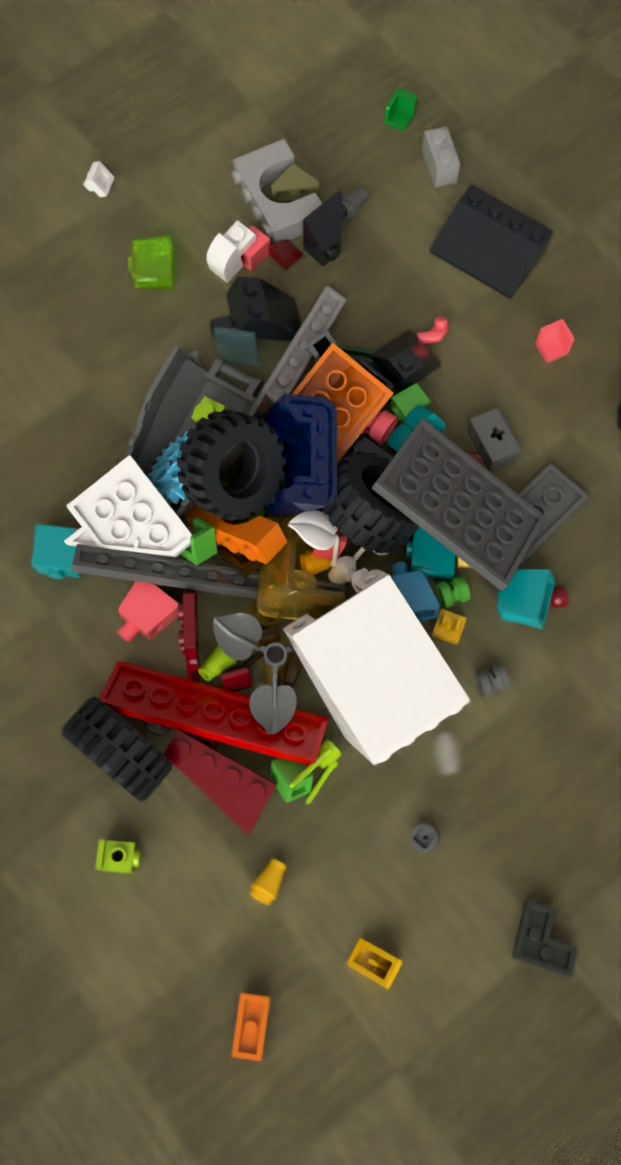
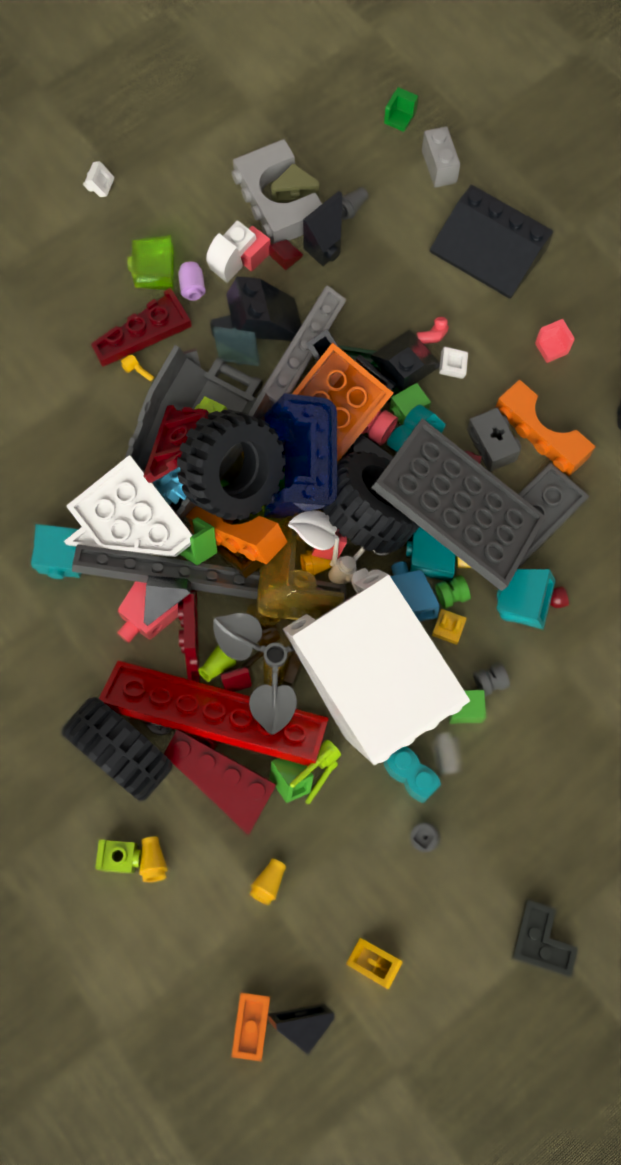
none -> dark red wing [91,287,192,367]
none -> yellow hand [121,355,155,382]
none -> yellow cone [139,836,168,882]
none -> dark red wing [143,405,209,483]
none -> slope [144,575,191,626]
none -> lavender brick [178,262,206,301]
none -> black slope [267,1003,335,1055]
none -> teal brick [383,746,441,803]
none -> white tile [439,347,468,379]
none -> bright green panel [449,690,486,724]
none -> orange arch [495,380,596,477]

